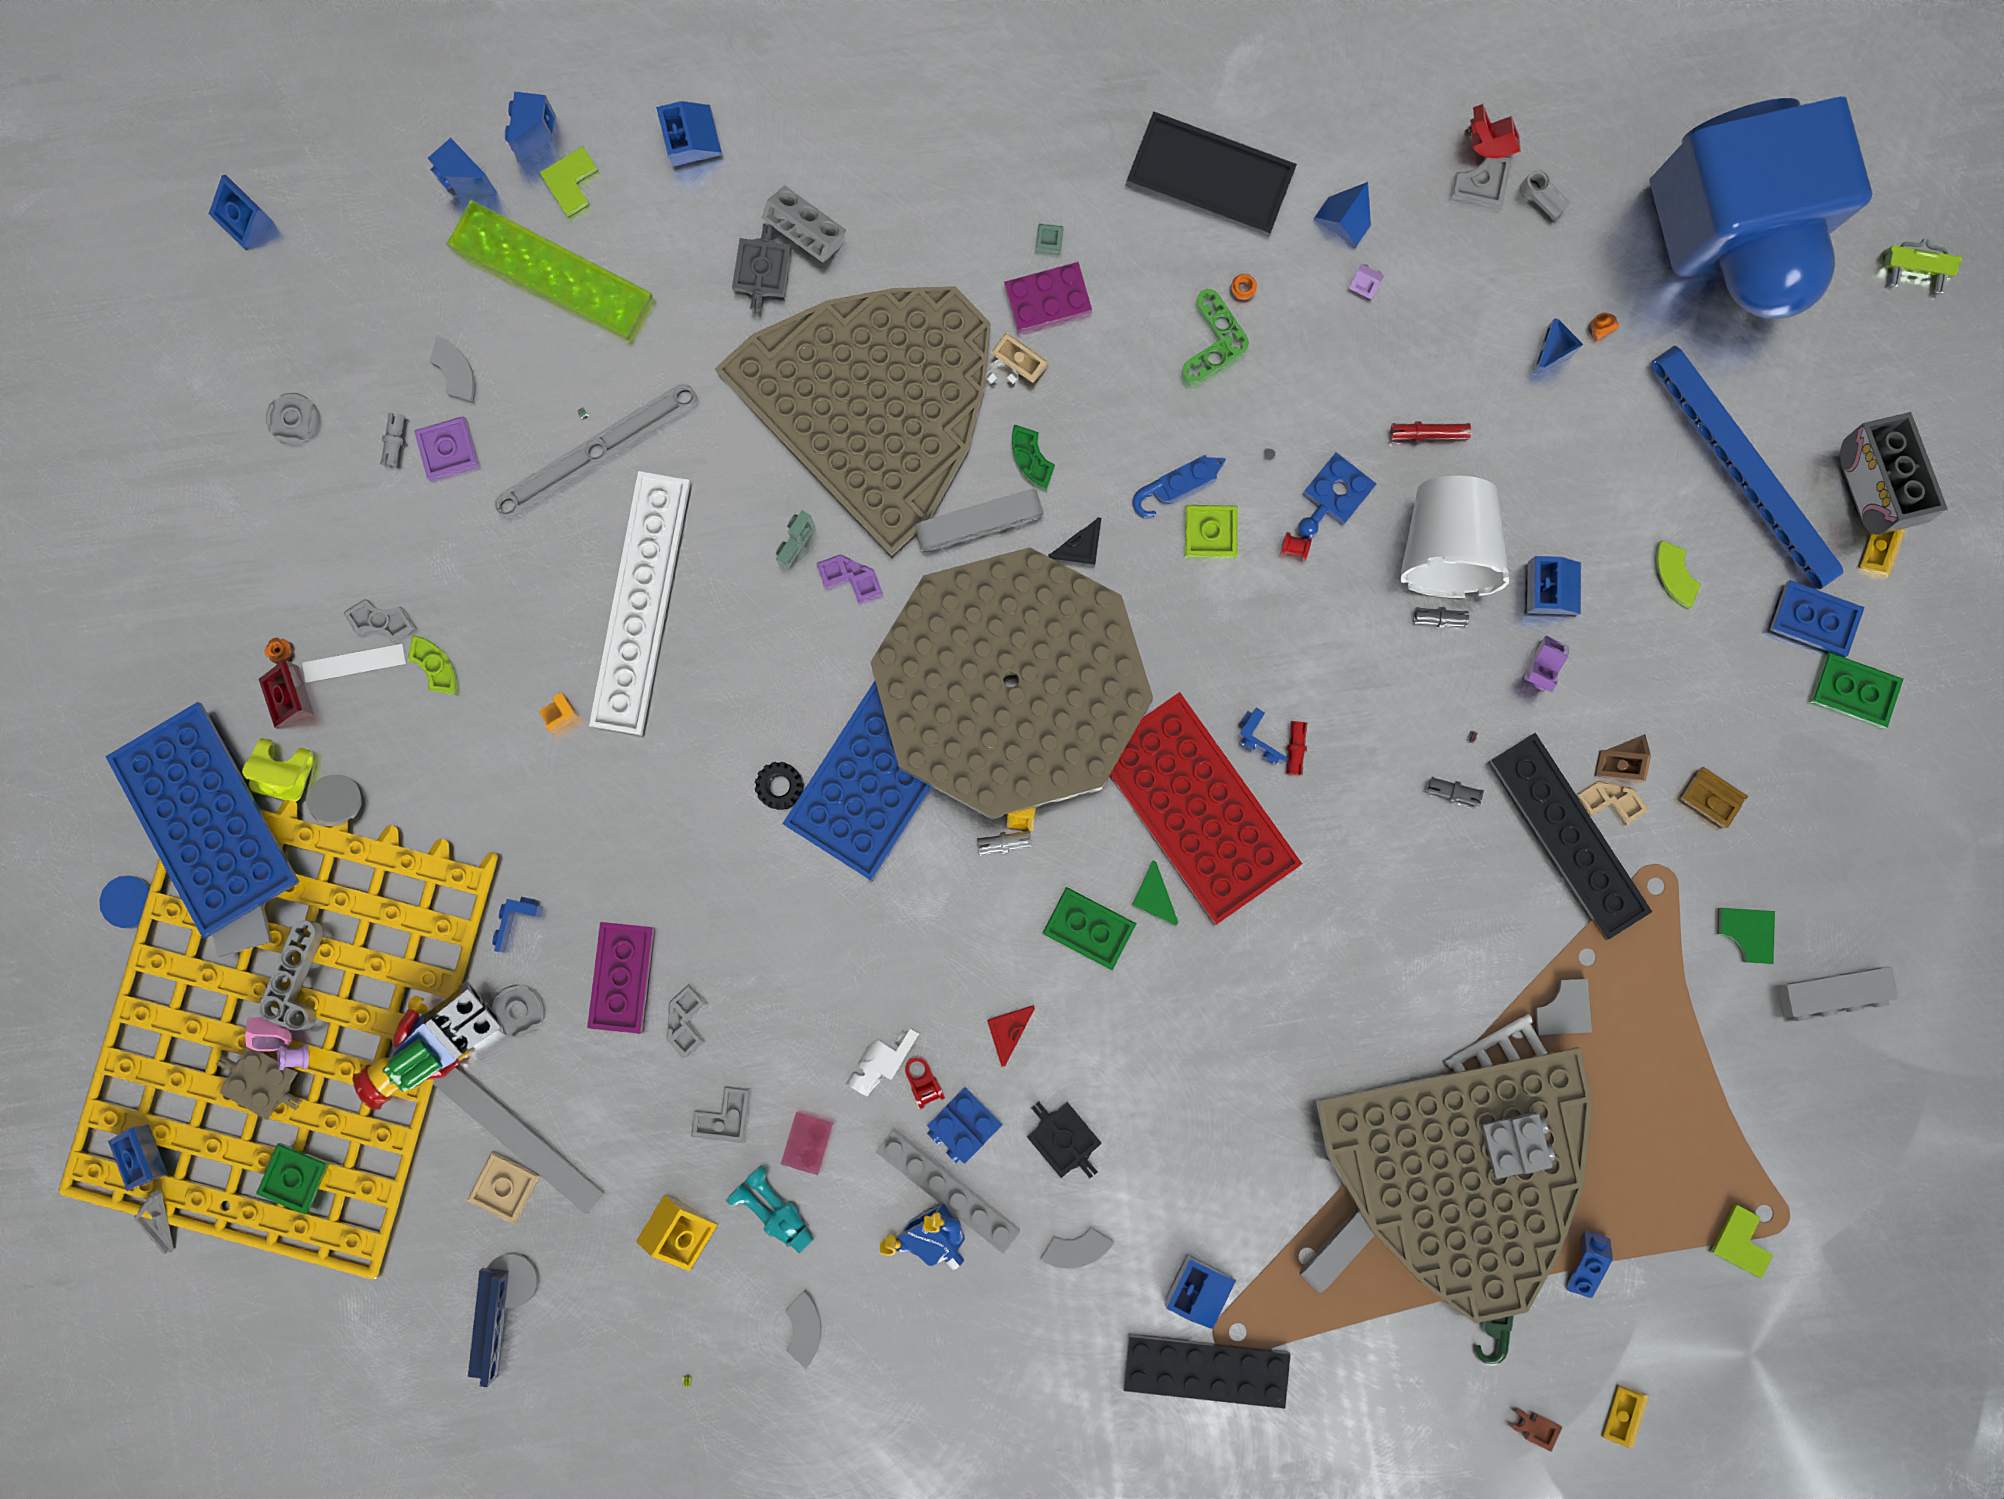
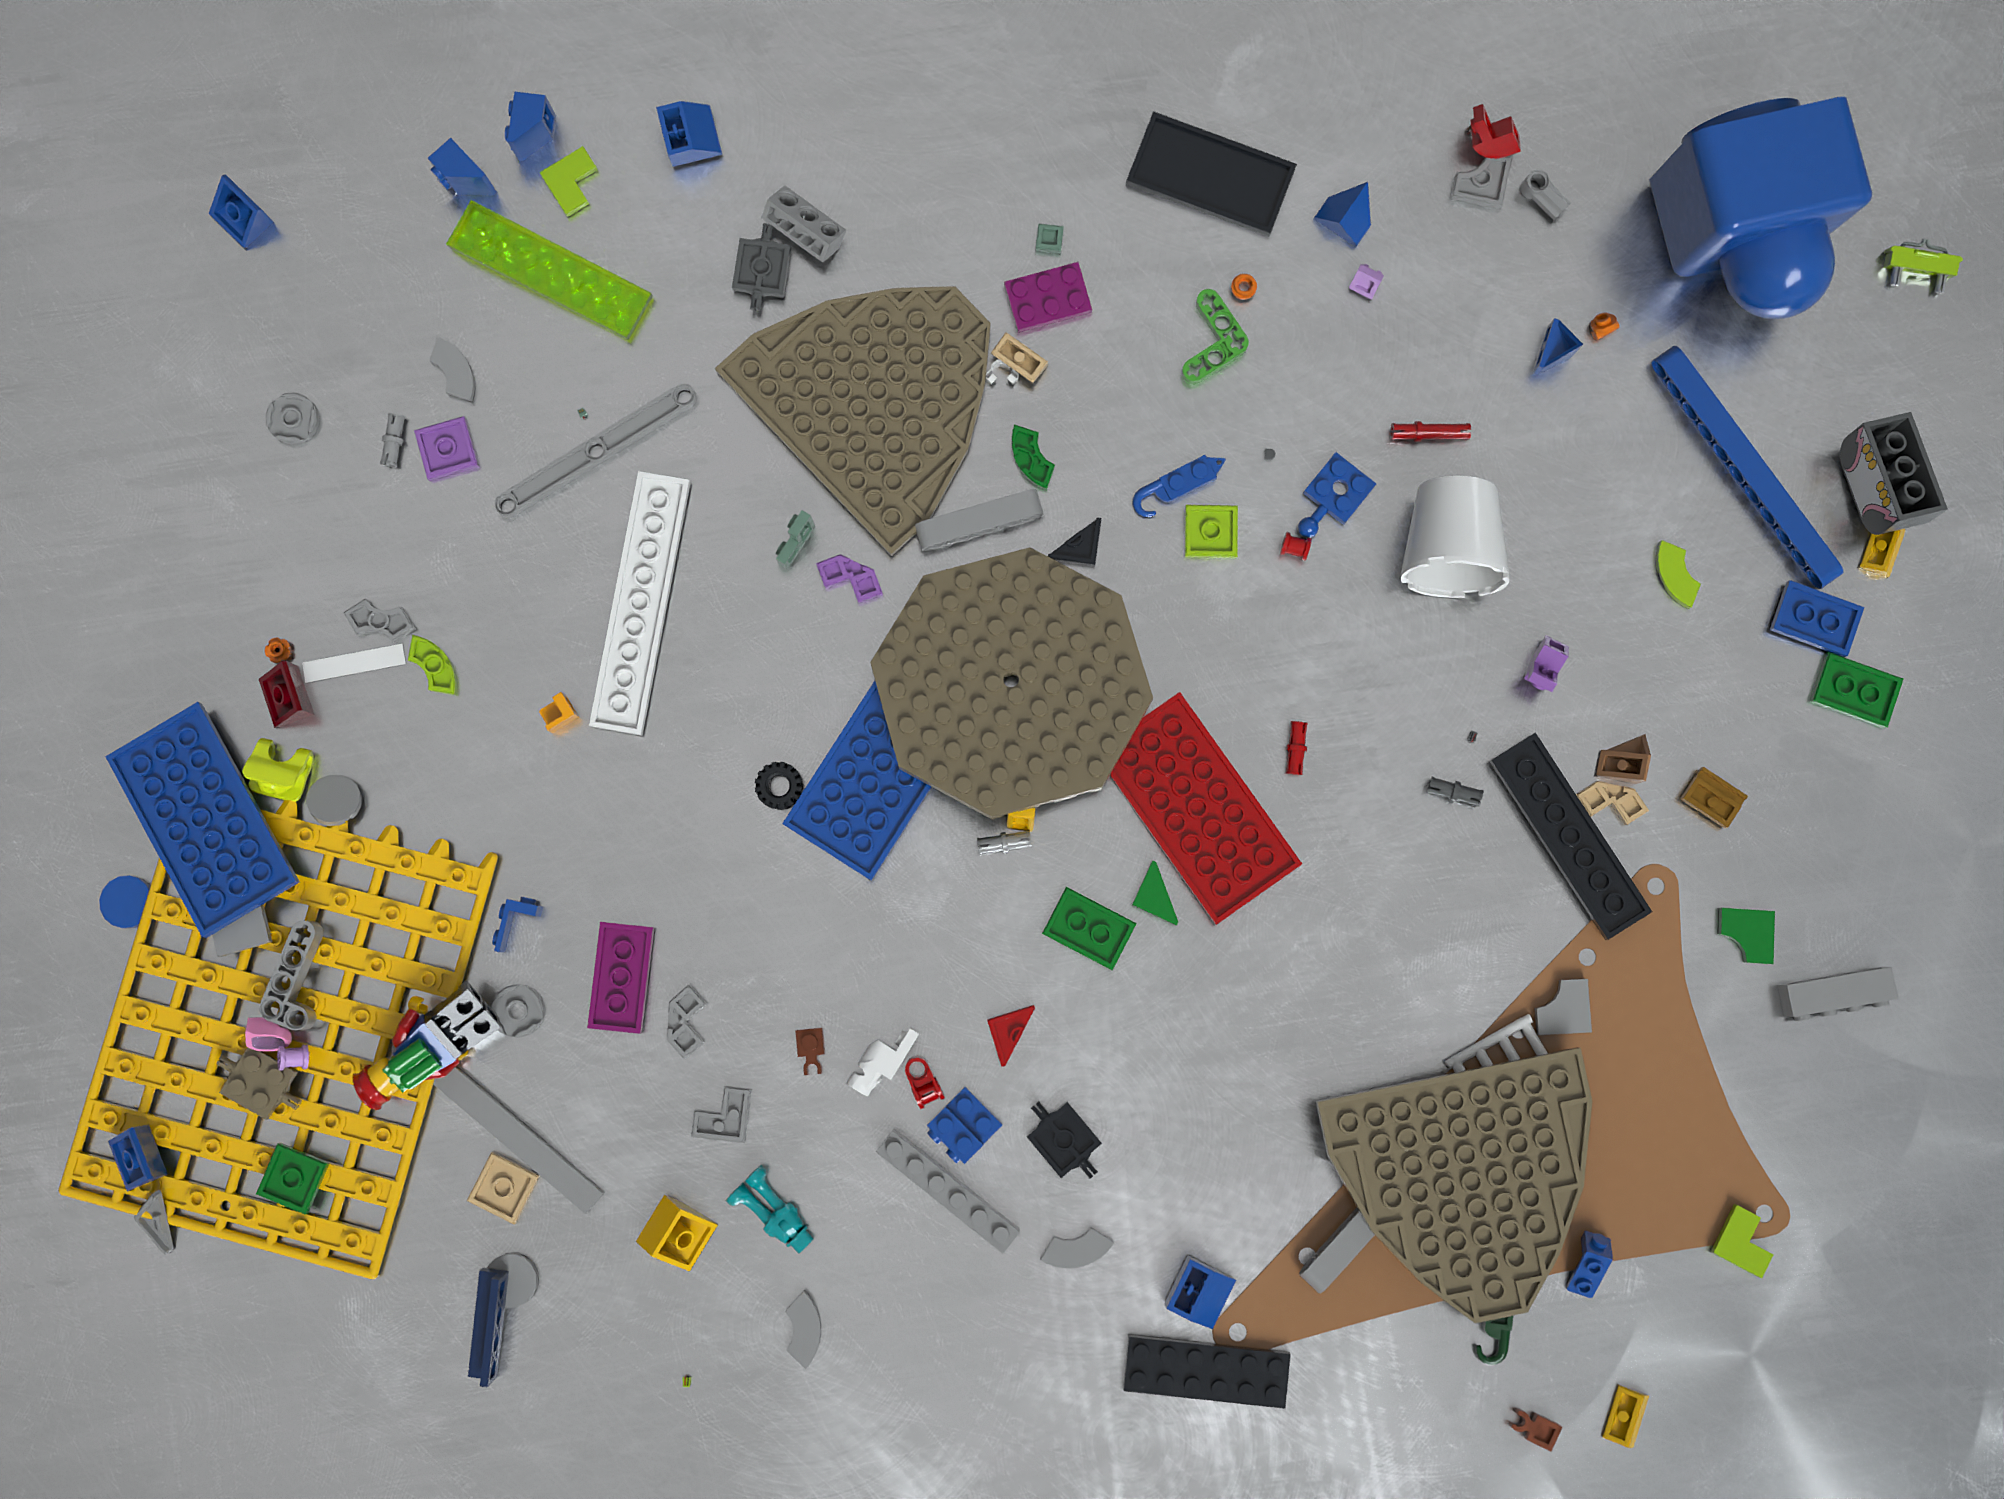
clear pink plate [781,1112,834,1175] -> none
blue torso [880,1203,965,1270] -> none
blue bracket [1237,707,1287,765] -> none
dark grey pin [1413,607,1469,628] -> none
light grey plate [1481,1112,1555,1179] -> none
blue slope [1527,556,1581,615] -> none
none -> copper plate [795,1028,825,1075]

